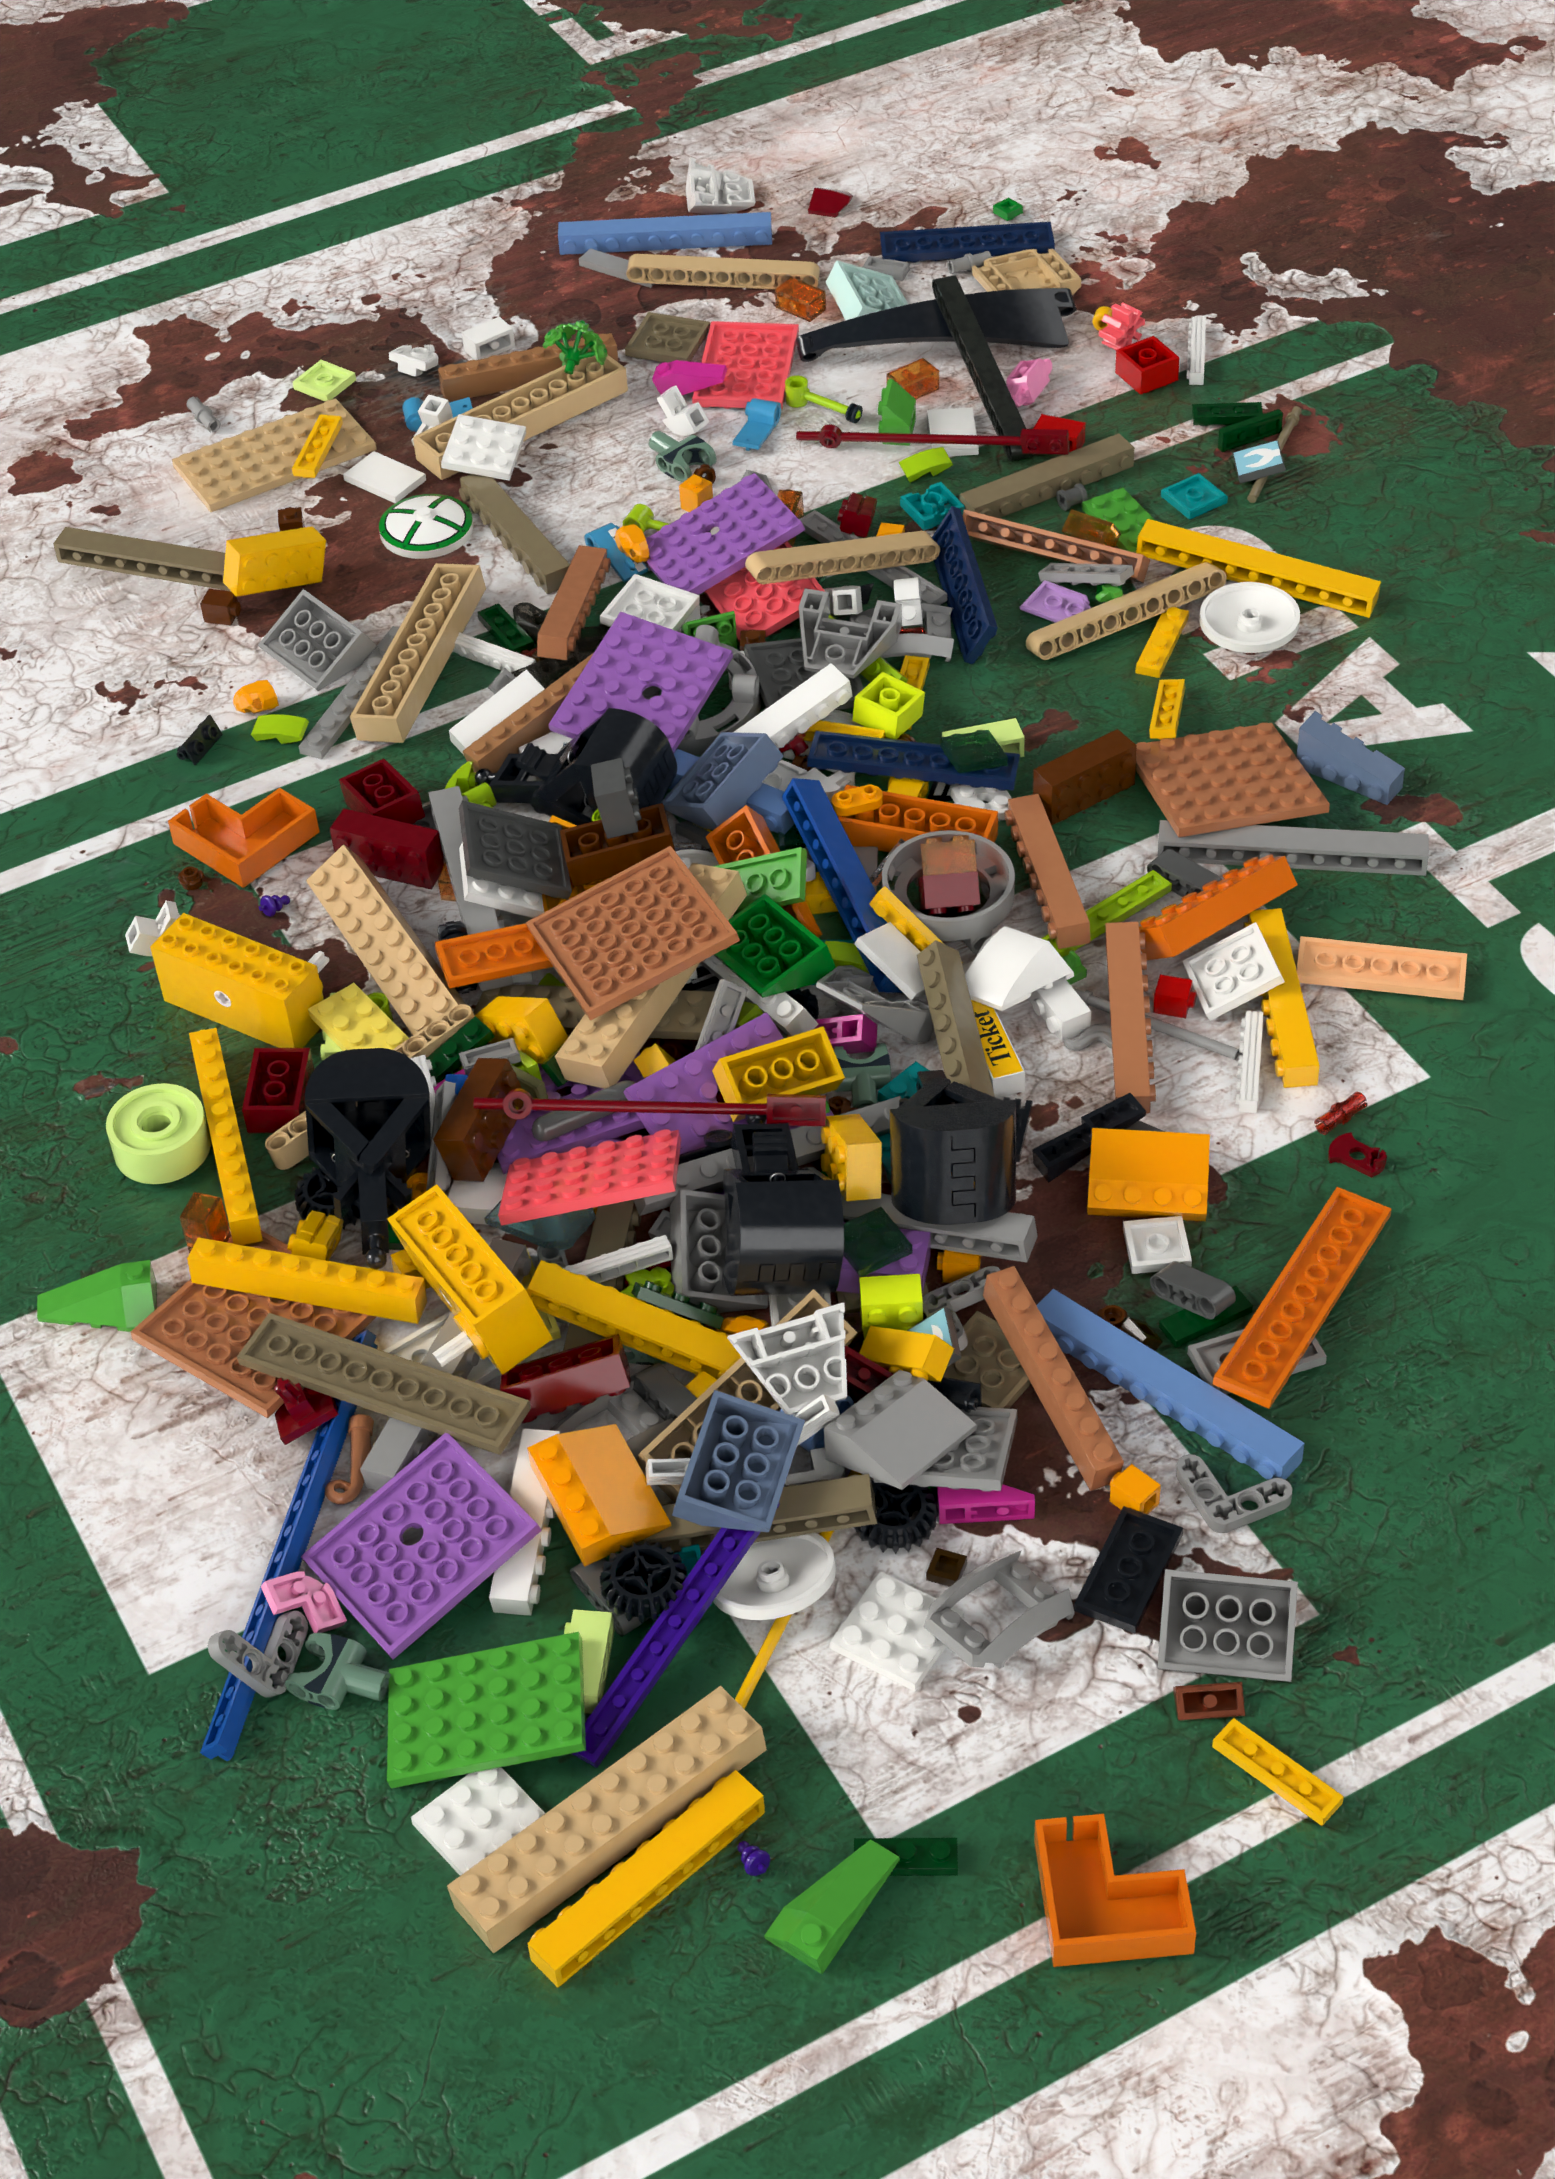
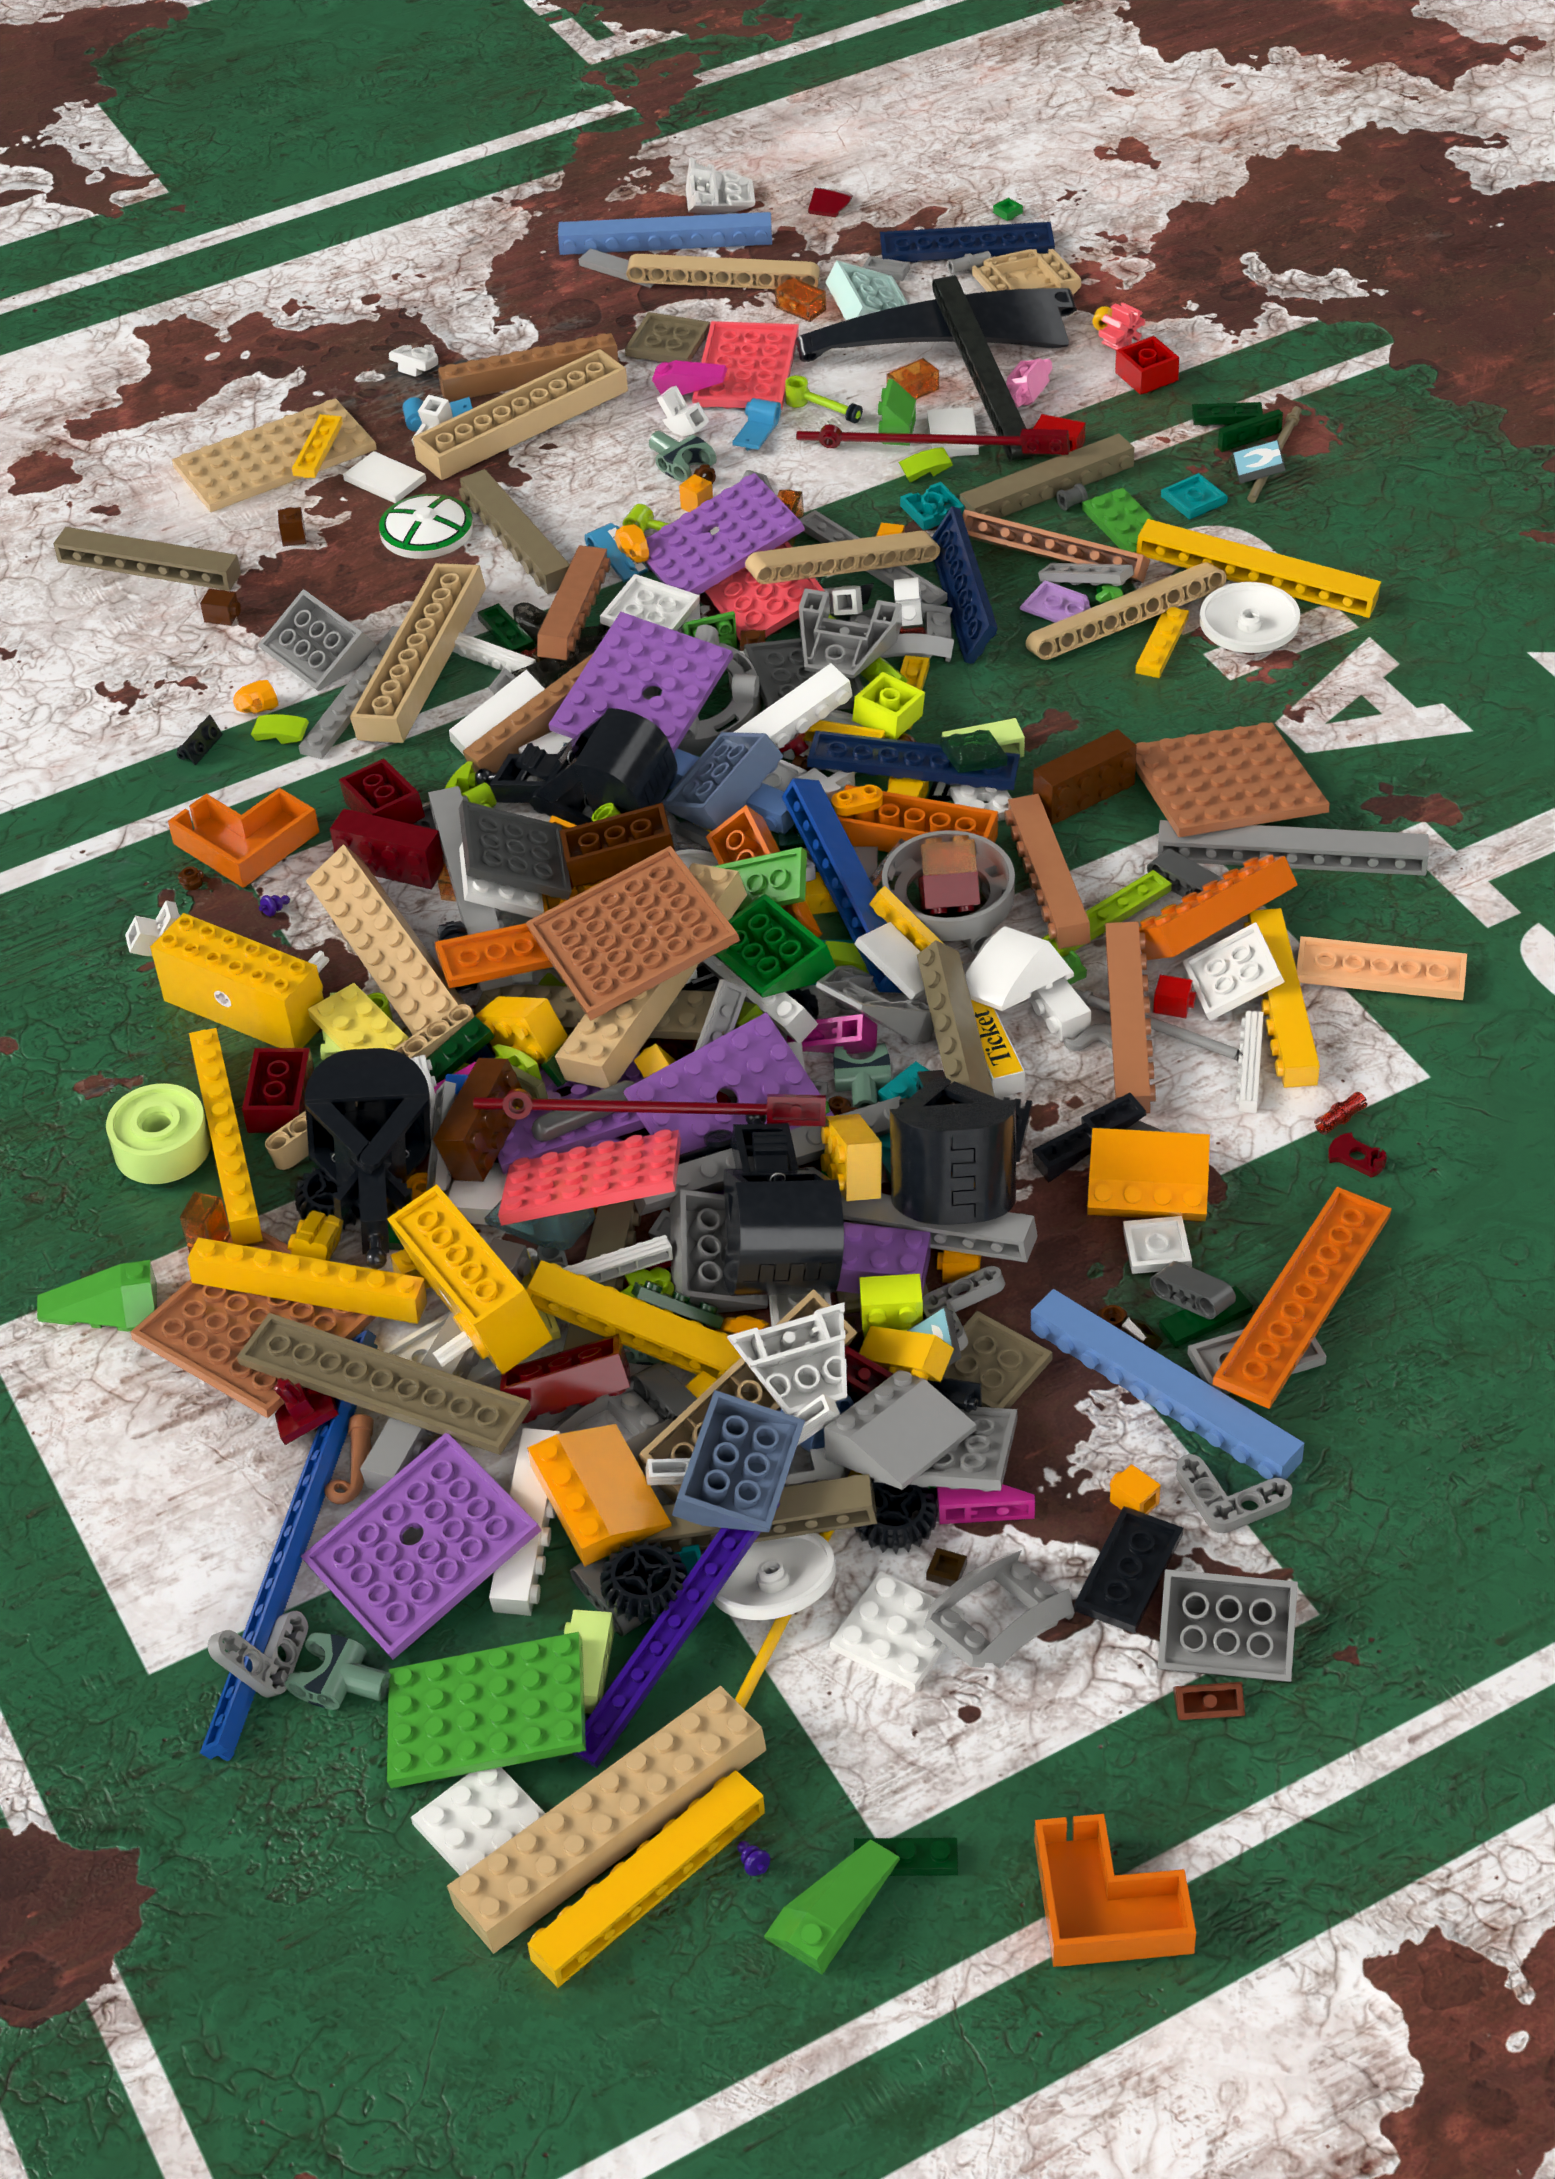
light grey pin [186,397,220,432] -> none
yellow brick [223,526,326,597] -> none
bright pink plate [261,1571,347,1633] -> none
yellowish green plate [293,360,356,401] -> none
white plate [441,414,526,481] -> none
light grey tile [459,1038,521,1074] -> none
white brick [462,317,515,360] -> none
plant [542,320,607,374] -> none
dark grey brick [591,758,642,839] -> none
yellow brick [712,1026,845,1122] -> none
dark red brick [837,492,877,538] -> none
clear green plate [843,1207,913,1278] -> none
nougat brick [983,1266,1124,1491] -> none
clear orange brick [1062,509,1121,548] -> none
yellow plate [1149,679,1185,740] -> none
white piece [1187,317,1206,385] -> none
yellow plate [1212,1718,1344,1826] -> none
sand blue wedge [1297,711,1405,805] -> none

